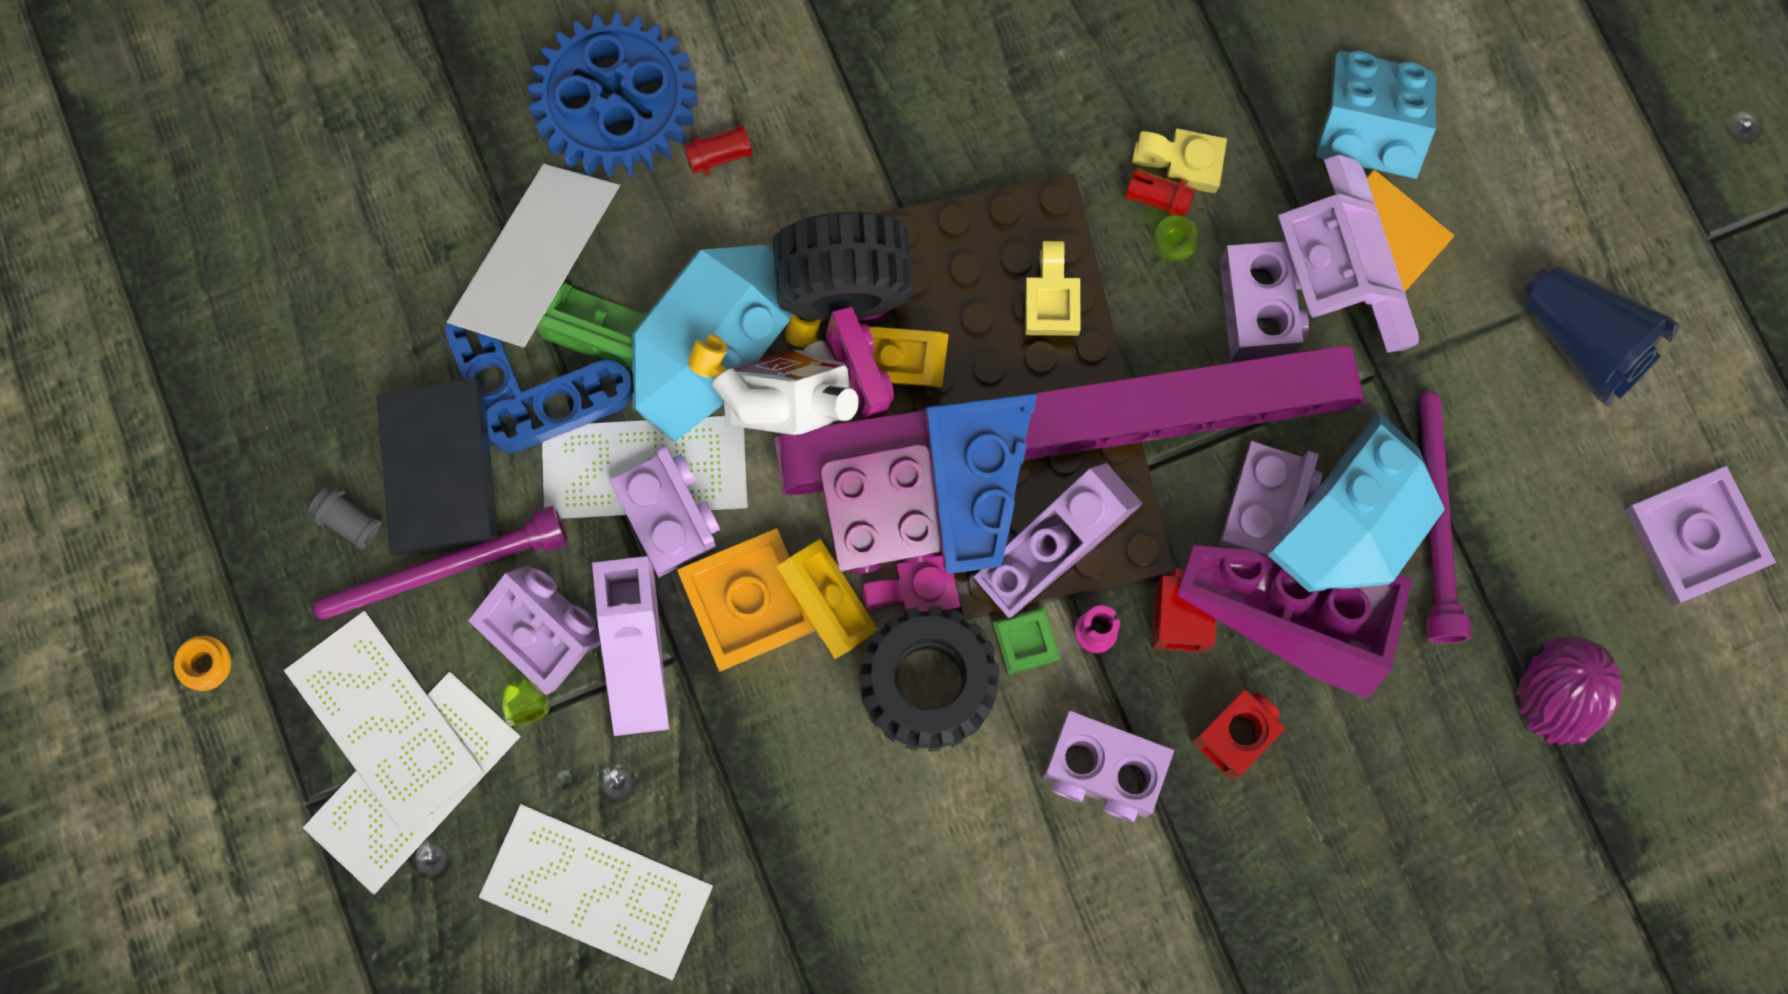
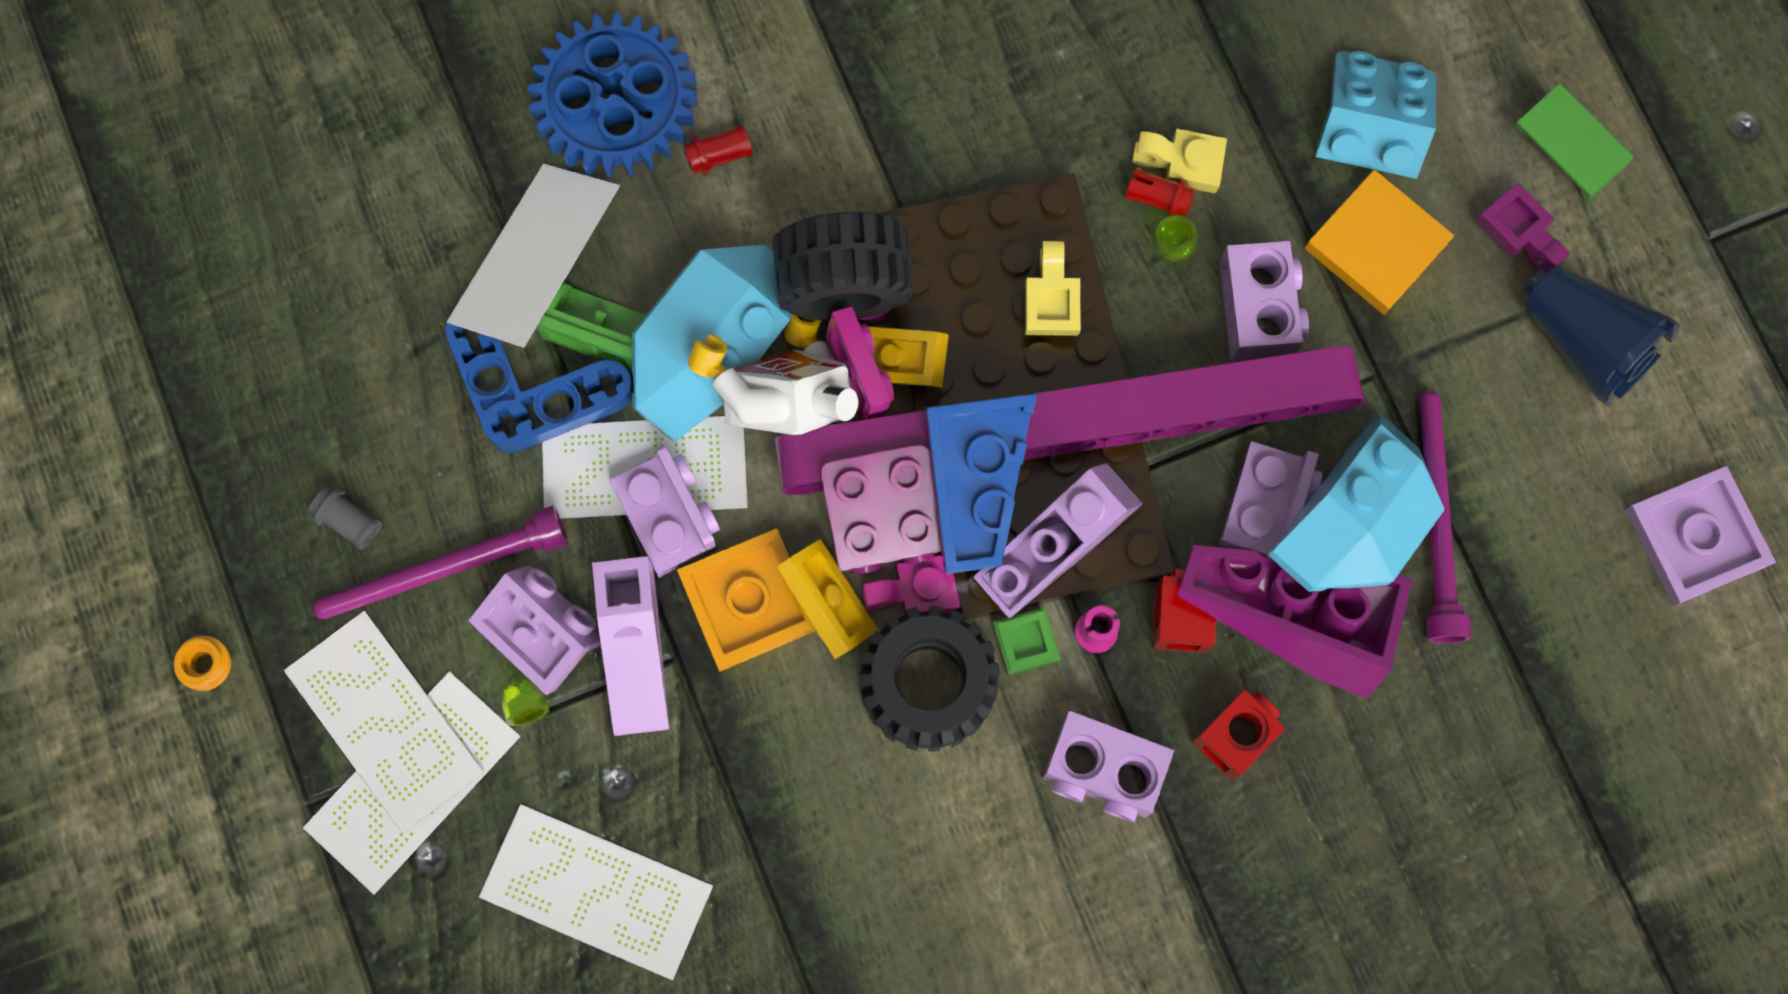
black tile [376,378,498,556] -> none
lavender plate [1278,155,1419,352] -> none
magenta hair [1516,636,1622,745] -> none
none -> magenta plate [1476,183,1570,272]
none -> bright green hinge [1515,83,1634,201]

